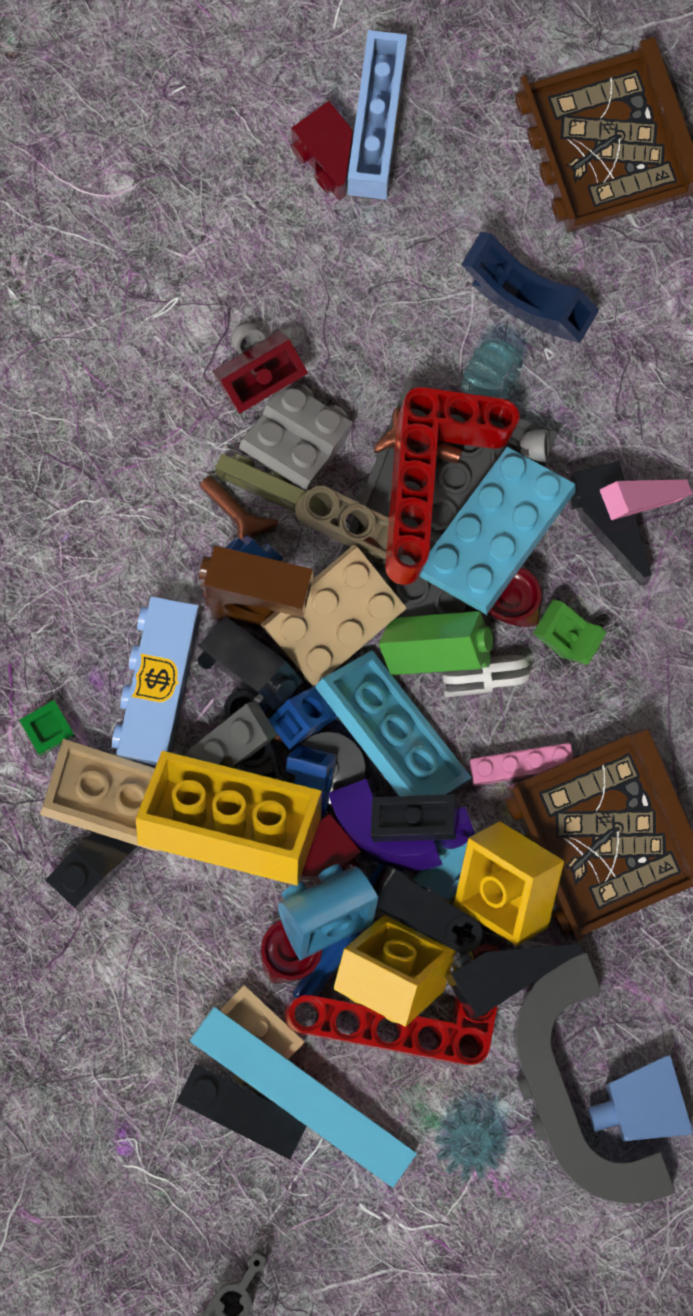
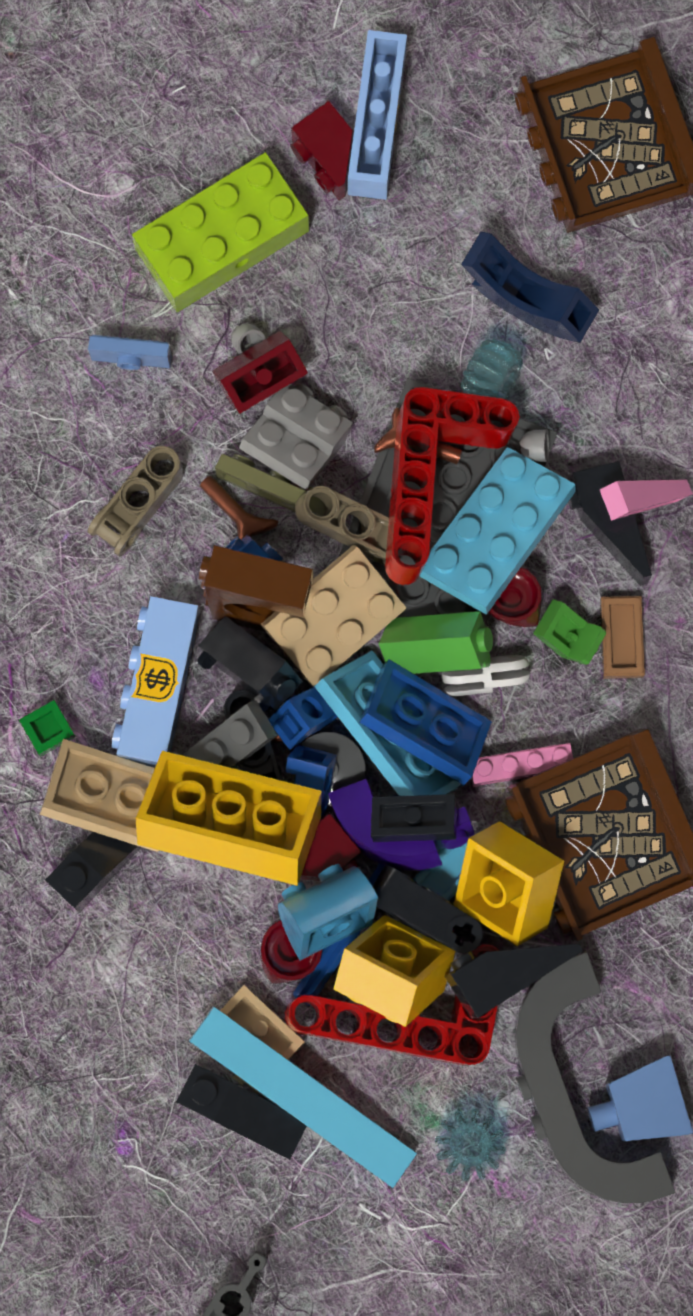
none -> dark tan piece [87,446,184,557]
none -> medium blue plate [88,335,172,370]
none -> lime brick [132,152,309,313]
none -> blue plate [359,659,492,785]
none -> medium nougat tile [600,596,645,679]

